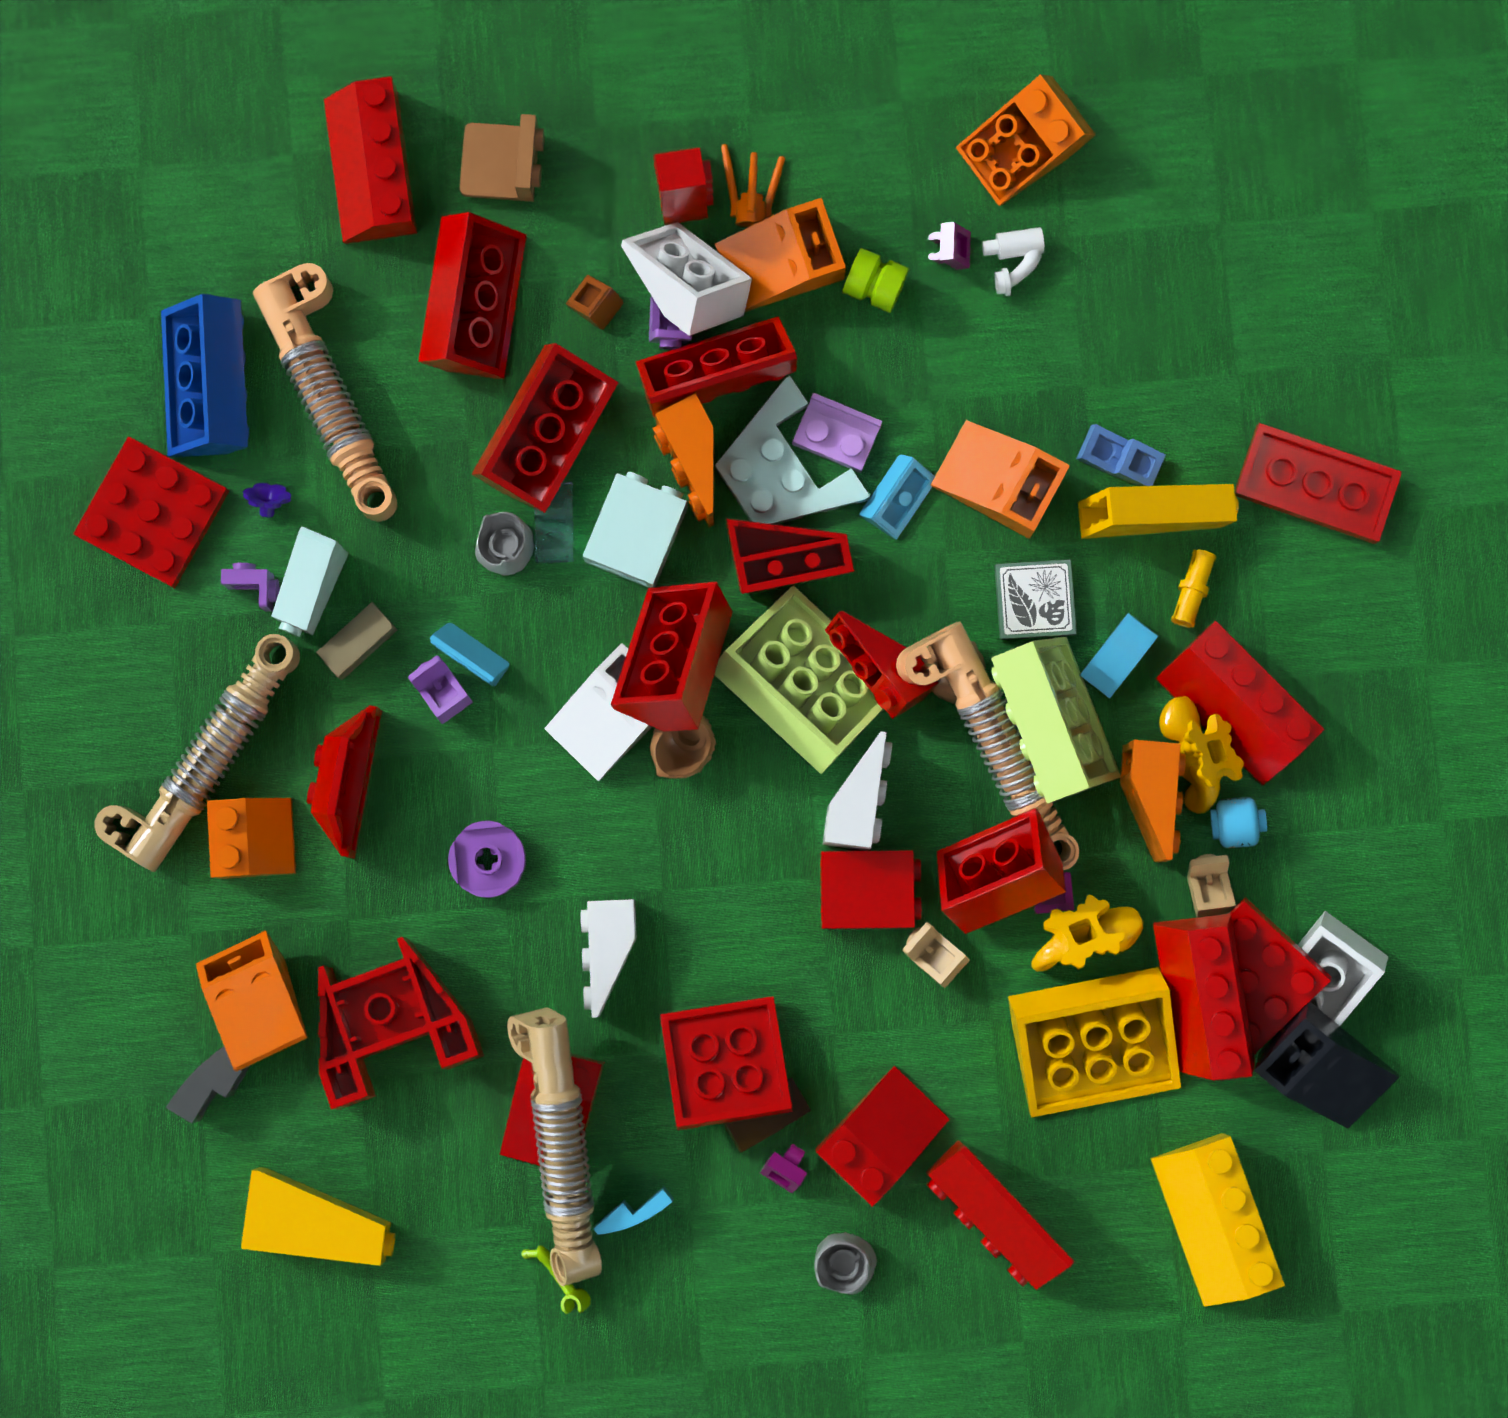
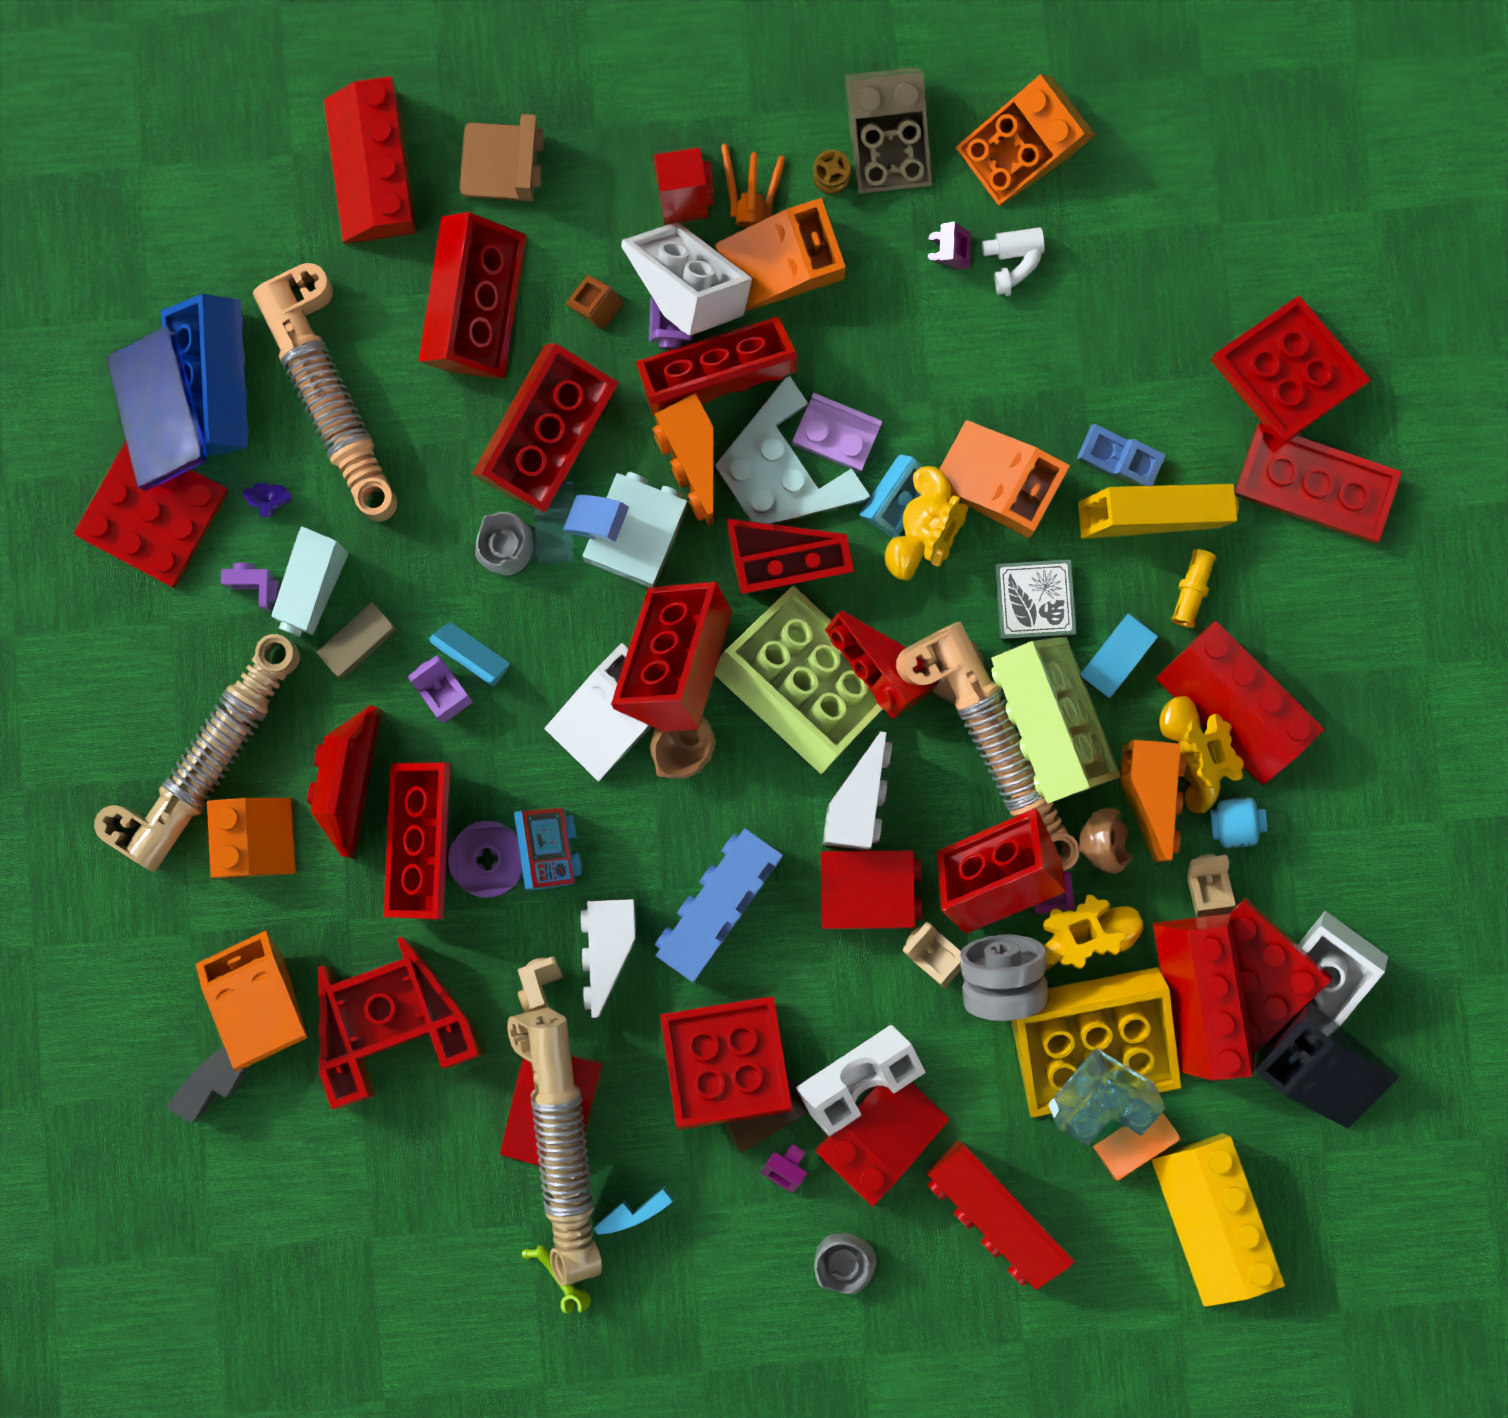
yellow slope [241,1167,395,1266] -> none
lime wheel [842,248,910,313] -> none
none -> clear blue tile [106,325,208,491]
none -> red slope [383,762,451,919]
none -> slope [514,807,582,891]
none -> tan bracket [517,957,563,1013]
none -> medium blue slope [563,495,629,542]
none -> medium blue wedge [655,828,783,983]
none -> white arch [796,1025,926,1136]
none -> pearl gold wheel [813,149,851,195]
none -> dark tan slope [845,67,932,194]
none -> yellow animal [884,466,969,581]
none -> light grey wheel [960,935,1049,1021]
none -> clear light blue brick [1049,1048,1166,1146]
none -> medium nougat hair [1078,808,1132,873]
none -> orange slope [1092,1105,1181,1181]
none -> red plate [1210,295,1370,446]

